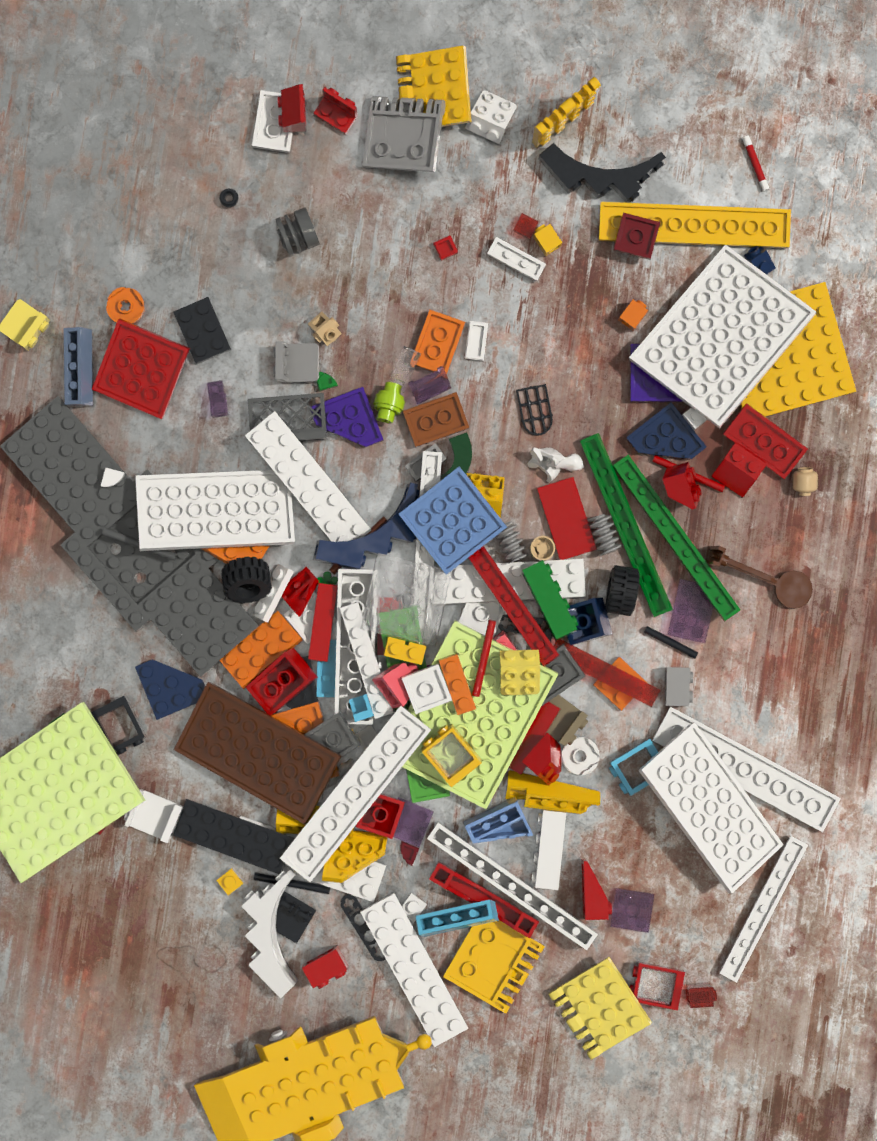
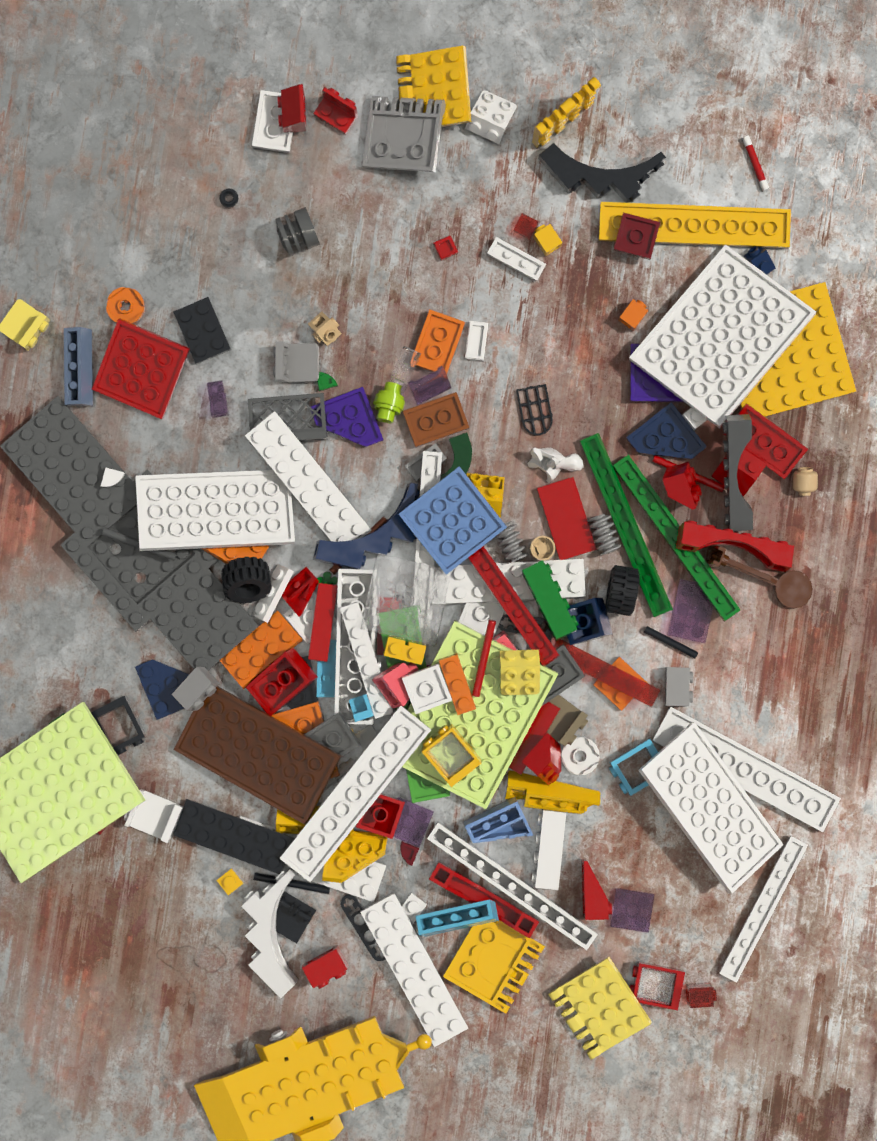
none -> light grey brick [172,667,219,711]
none -> red arch [676,520,794,572]
none -> dark grey arch [723,414,753,531]

